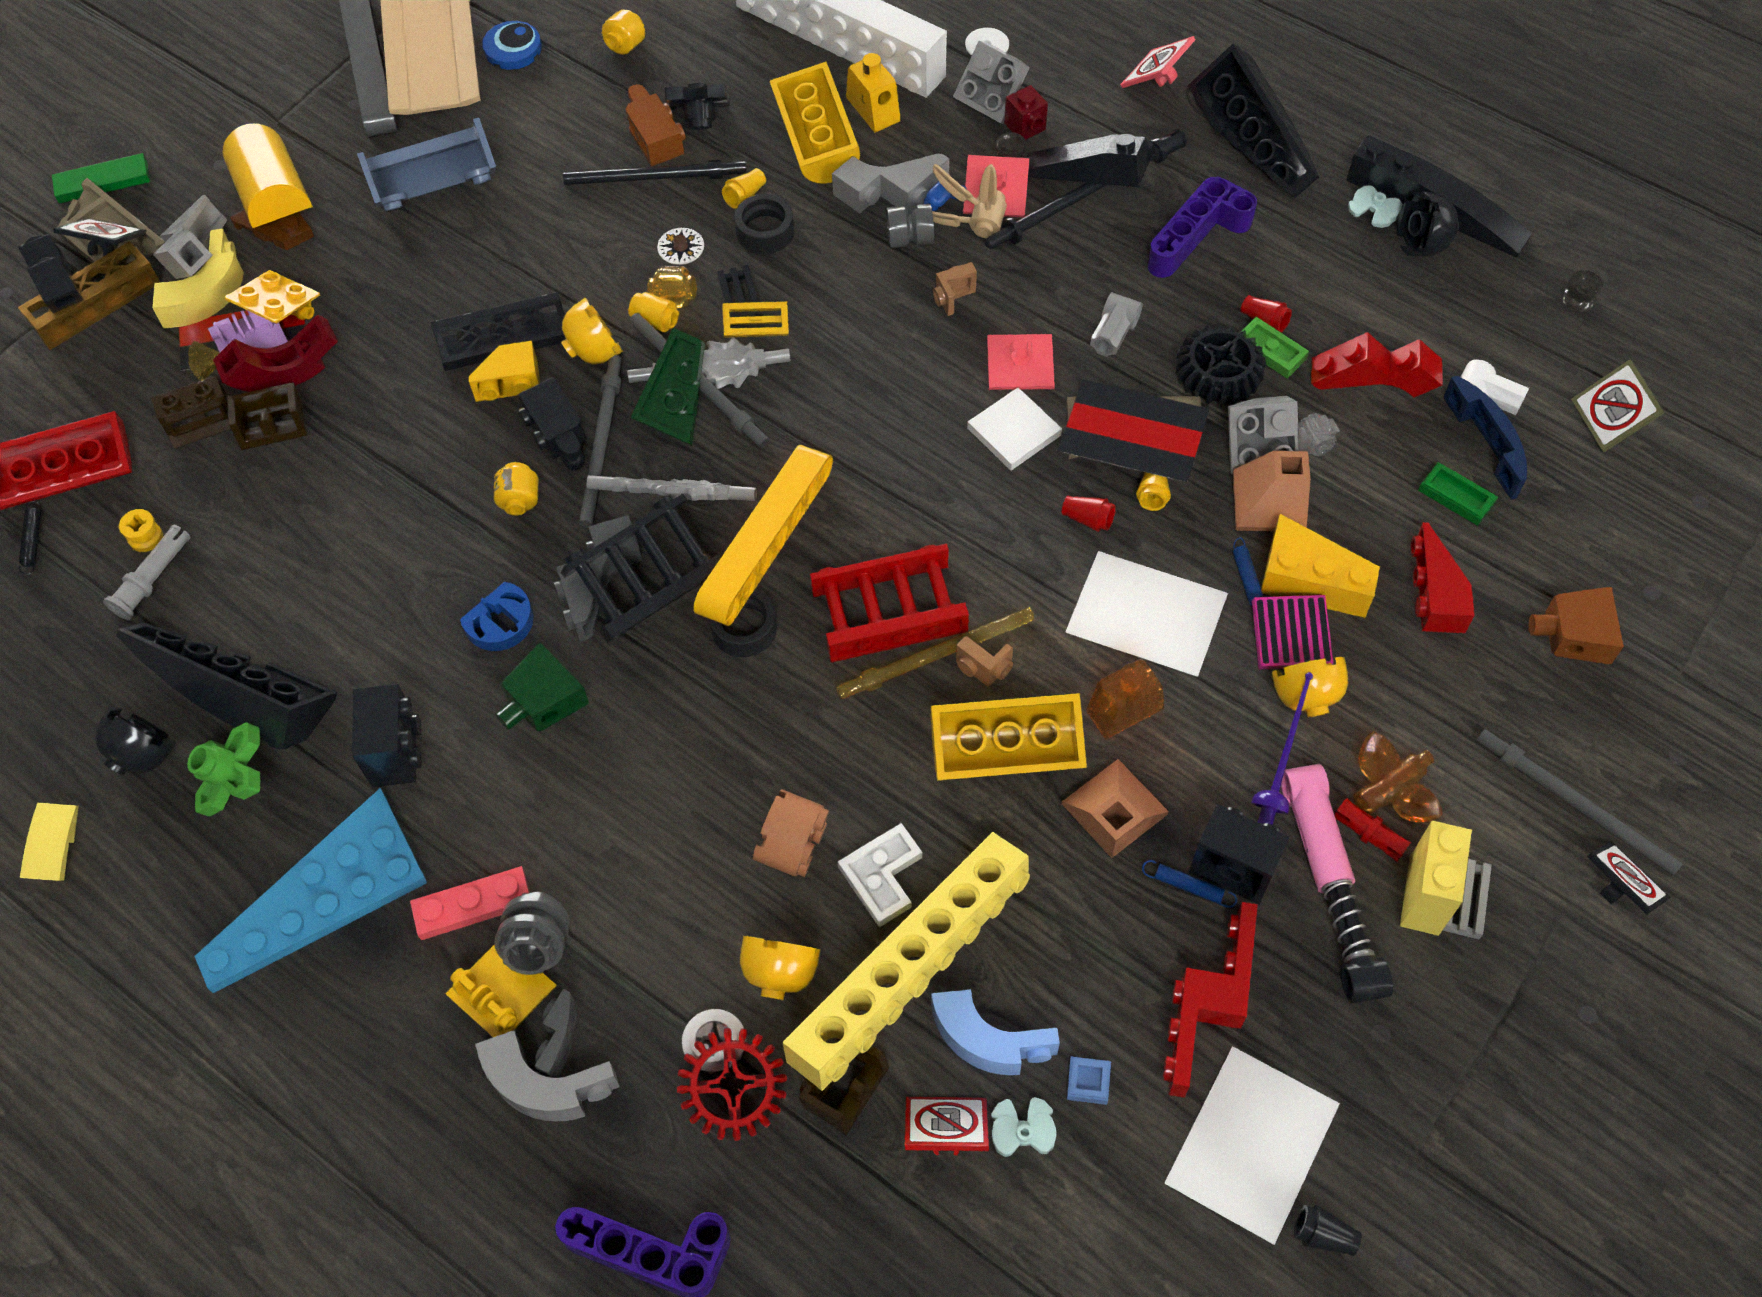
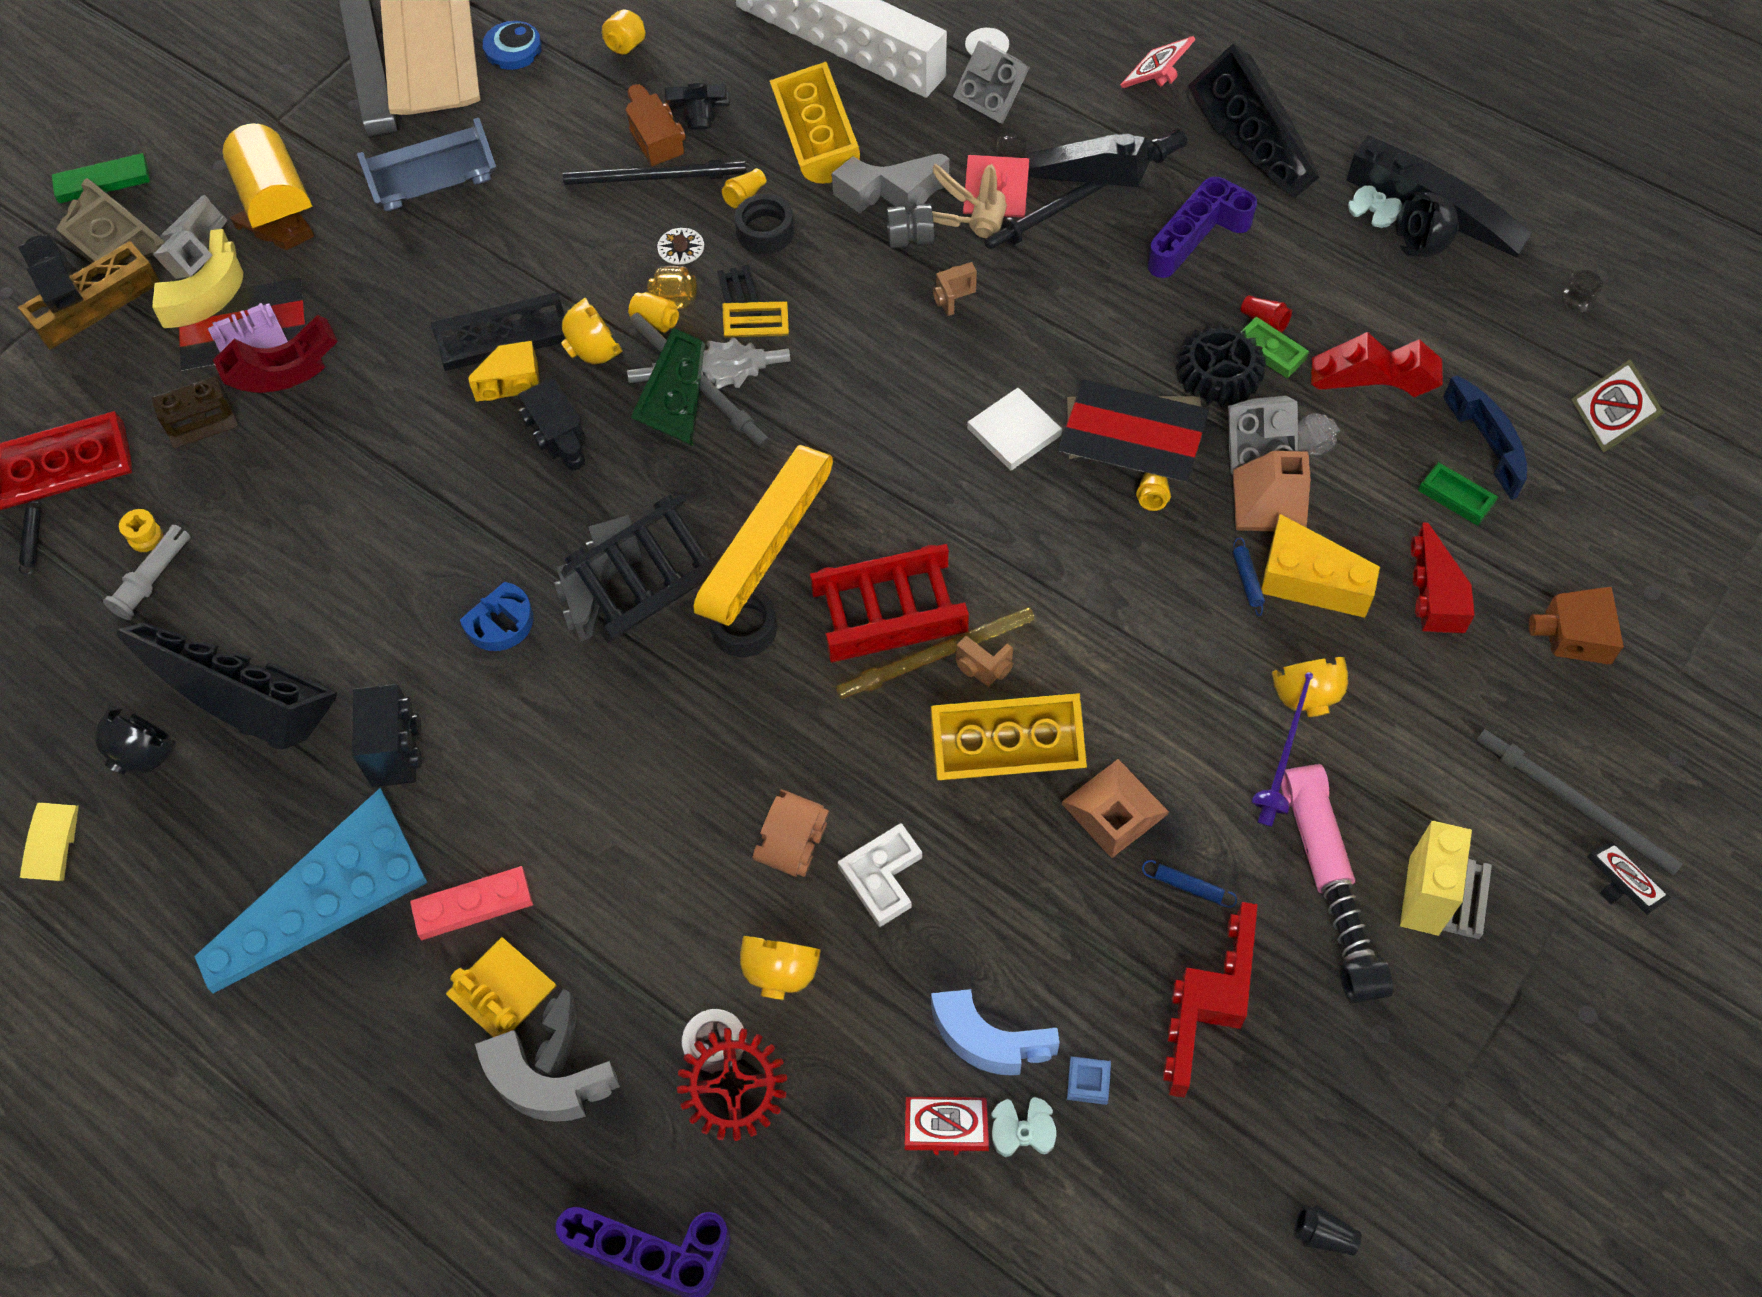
piece [53,218,146,257] -> none
bright green plant [187,722,260,817] -> none
clear yellow tile [188,341,219,381] -> none
yellow hinge [225,270,320,324] -> none
dark brown window [227,382,308,450] -> none
yellow head [494,462,539,516] -> none
dark grey piece [494,892,570,975] -> none
dark green torso [495,643,589,731] -> none
dark grey bar [579,355,622,528] -> none
light grey piece [587,475,757,501] -> none
light yellow brick [783,832,1030,1091] -> none
dark brown window [799,1038,889,1136] -> none
yellow torso [846,53,900,133] -> none
blue arm [924,181,967,211] -> none
coral piece [987,334,1055,390] -> none
dark red brick [1004,85,1048,142] -> none
red cone [1062,495,1116,532] -> none
white sticker [1065,551,1228,677] -> none
clear orange torso [1086,659,1164,739] -> none
light grey piece [1090,292,1143,357] -> none
white sticker [1164,1046,1340,1245] -> none
black brick [1189,804,1290,905] -> none
tile [1252,595,1333,670] -> none
red pin [1334,798,1411,862] -> none
clear orange plant [1353,731,1443,822] -> none
white piece [1461,360,1529,415] -> none

